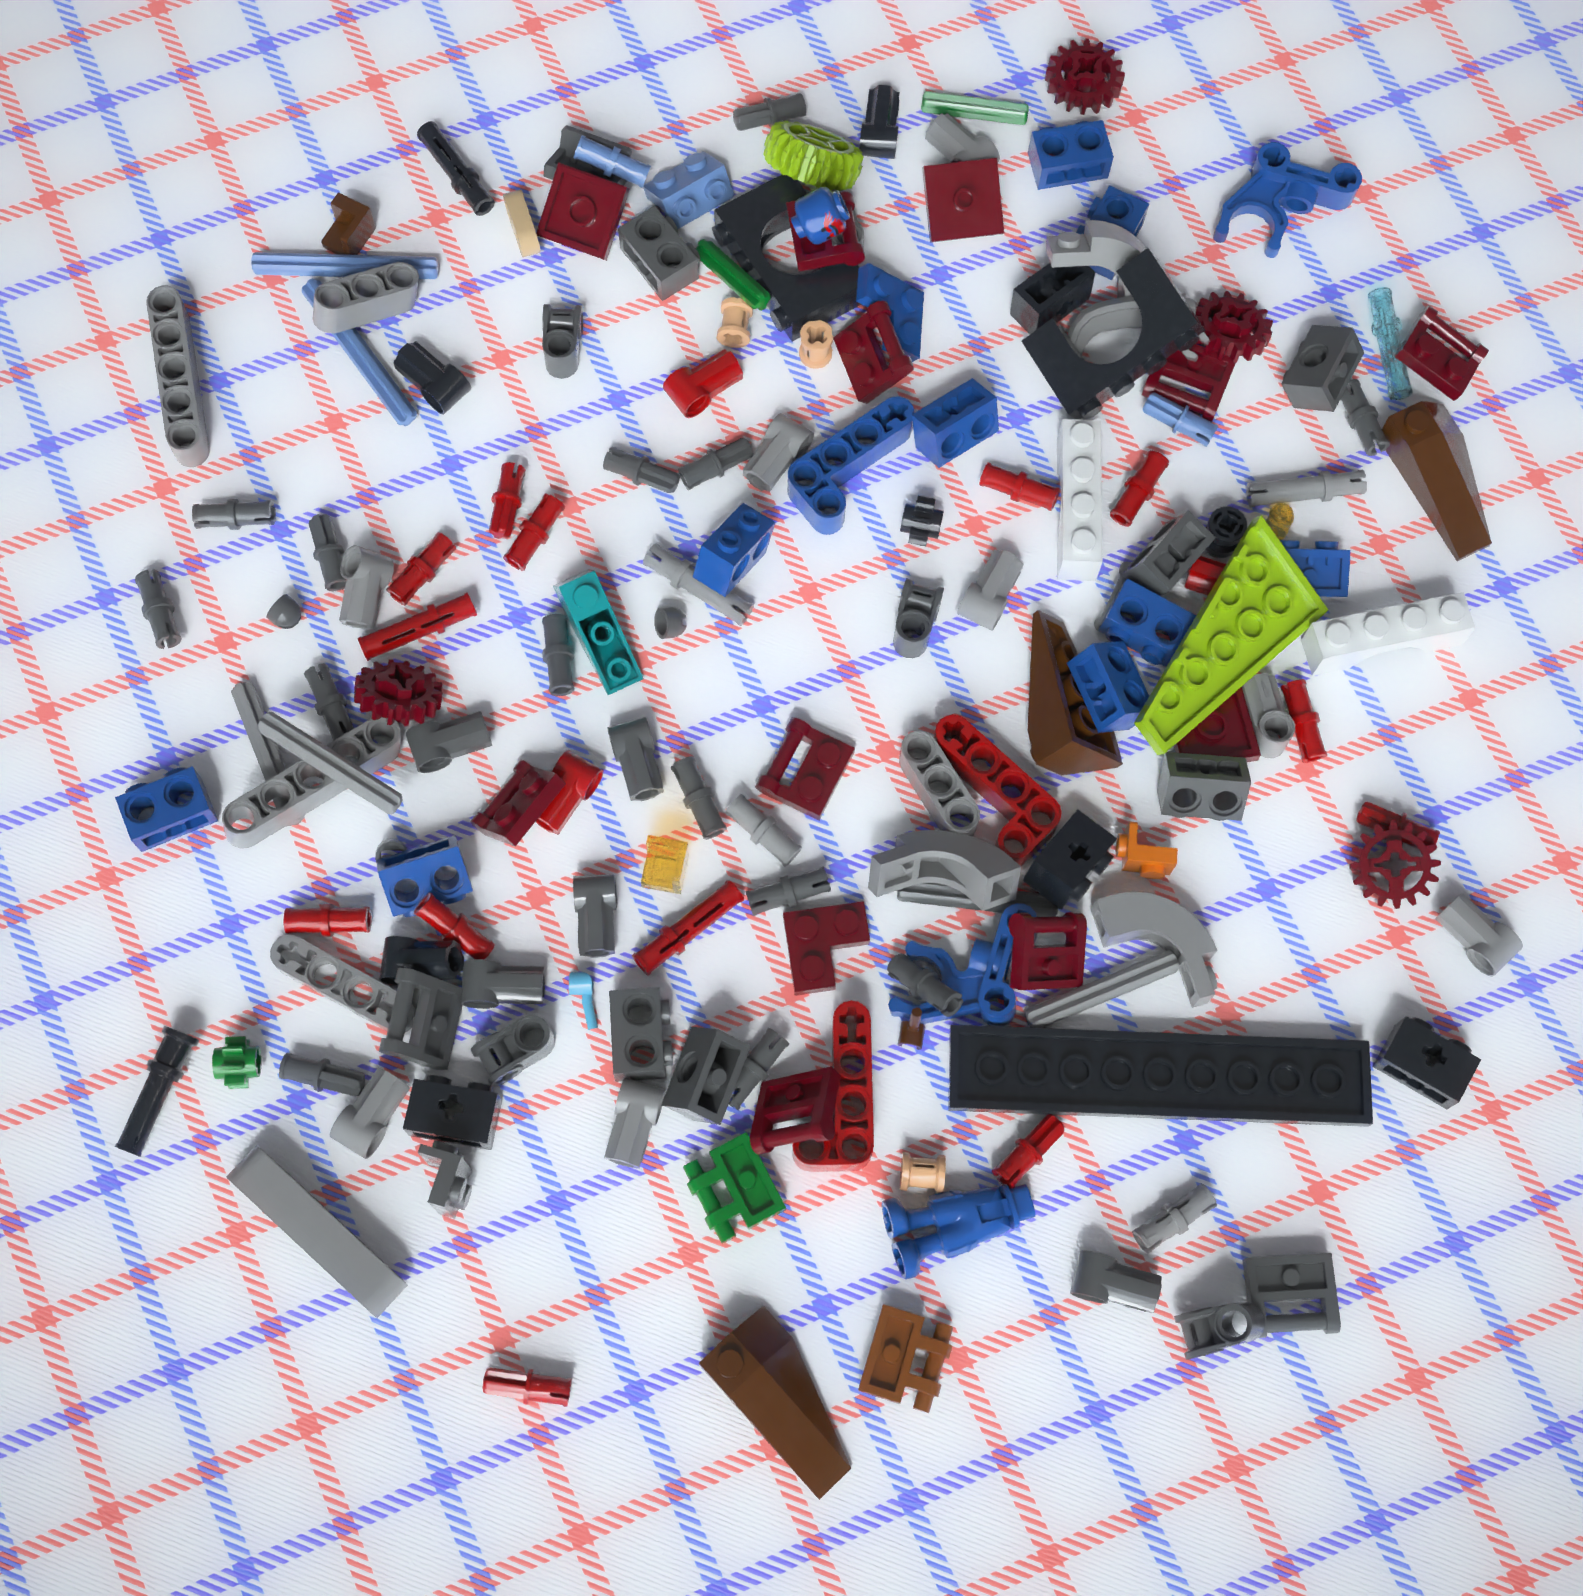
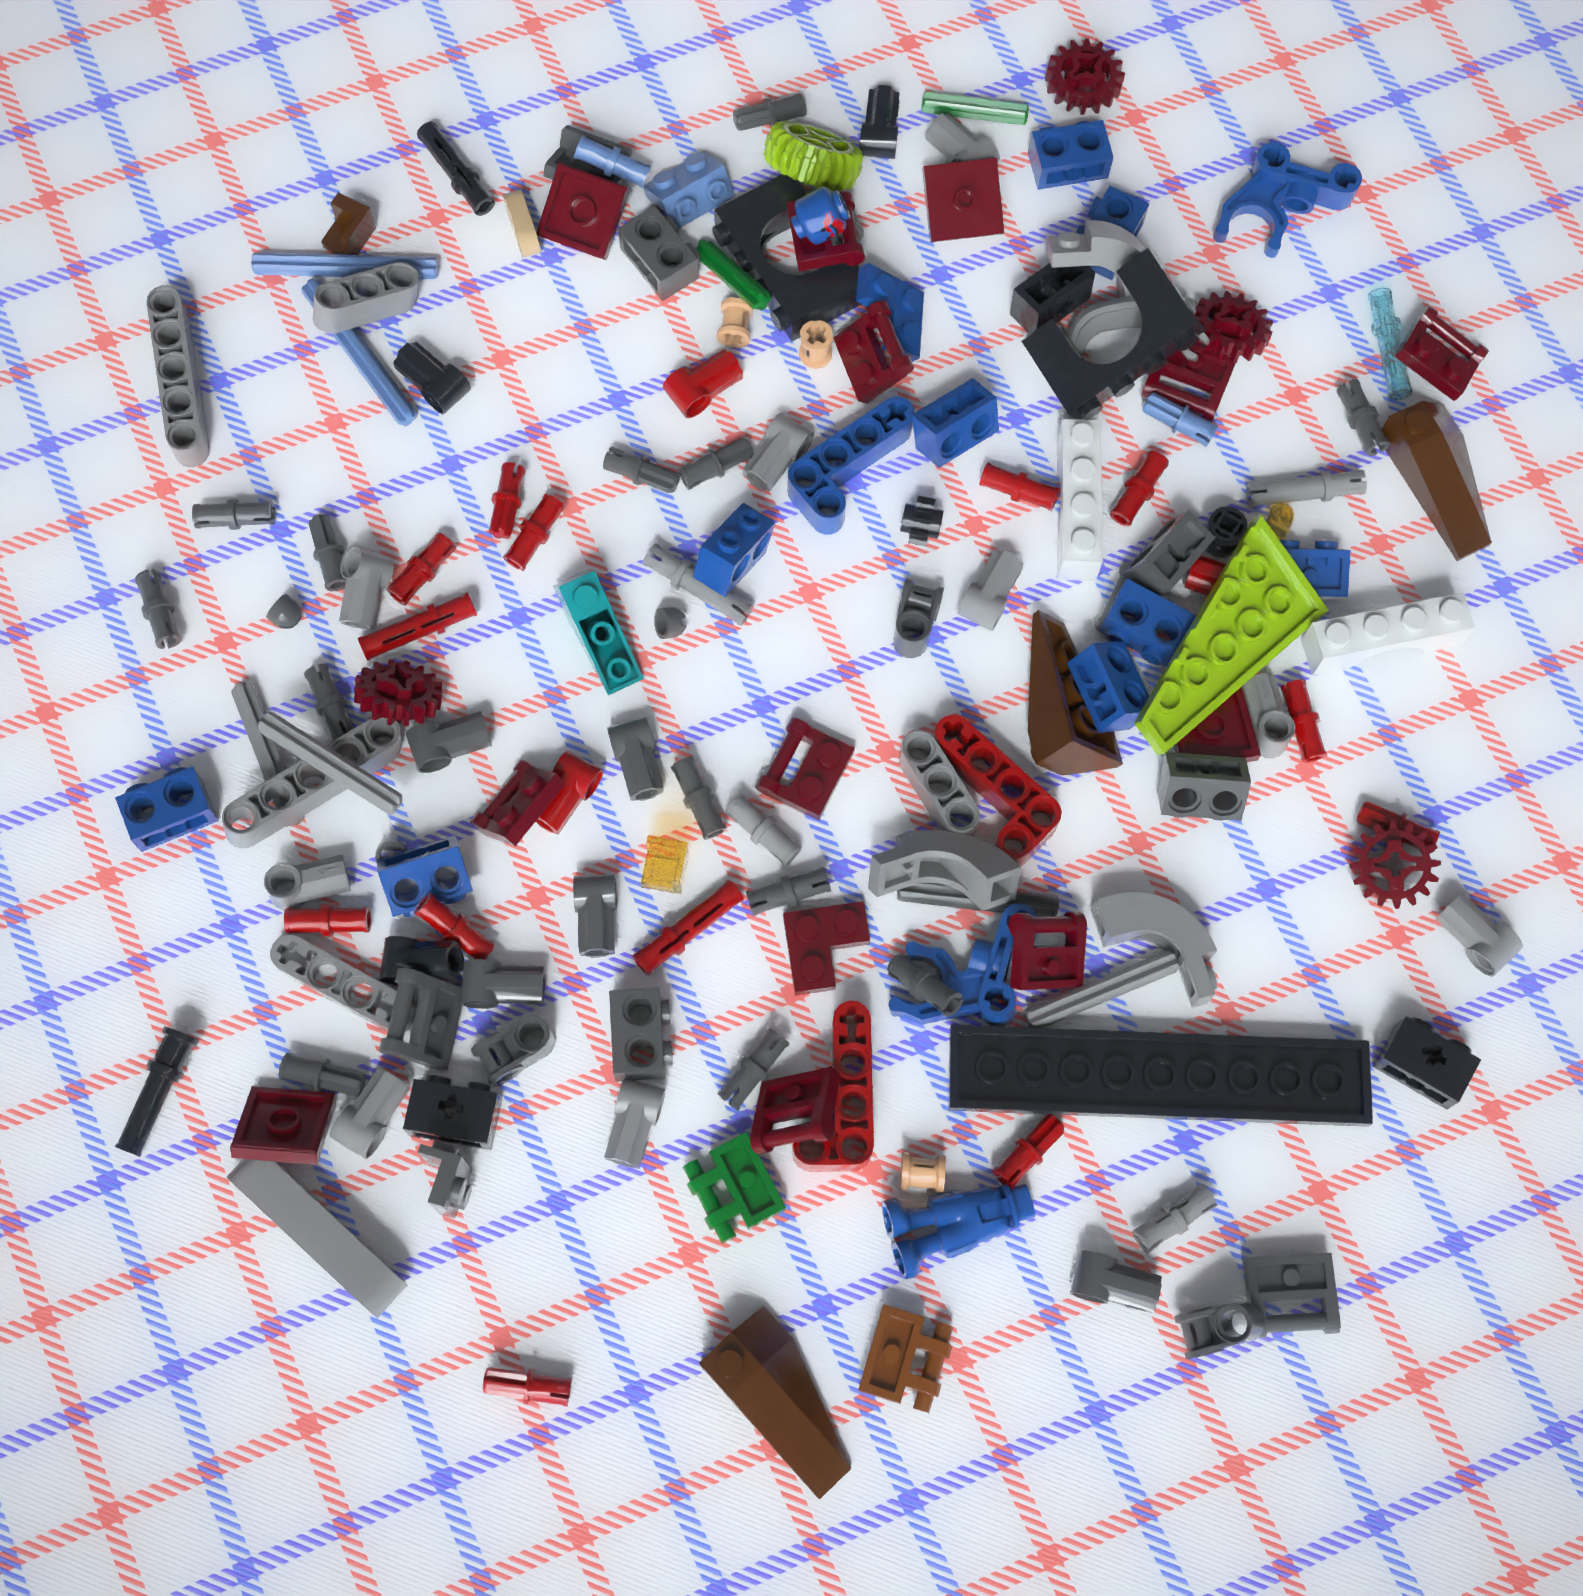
green gear [212,1036,262,1089] -> none
dark grey piece [542,304,583,379] -> none
dark grey pin [542,614,575,696] -> none
medium azure hand [569,972,598,1030] -> none
dark grey brick [661,1027,751,1125] -> none
reddish brown hand [897,1007,926,1050] -> none
black brick [1022,809,1117,910] -> none
orange bracket [1115,821,1178,879] -> none
dark grey brick [1281,325,1365,412] -> none
none -> dark red plate [230,1086,337,1165]
none -> light grey piece [264,854,351,911]

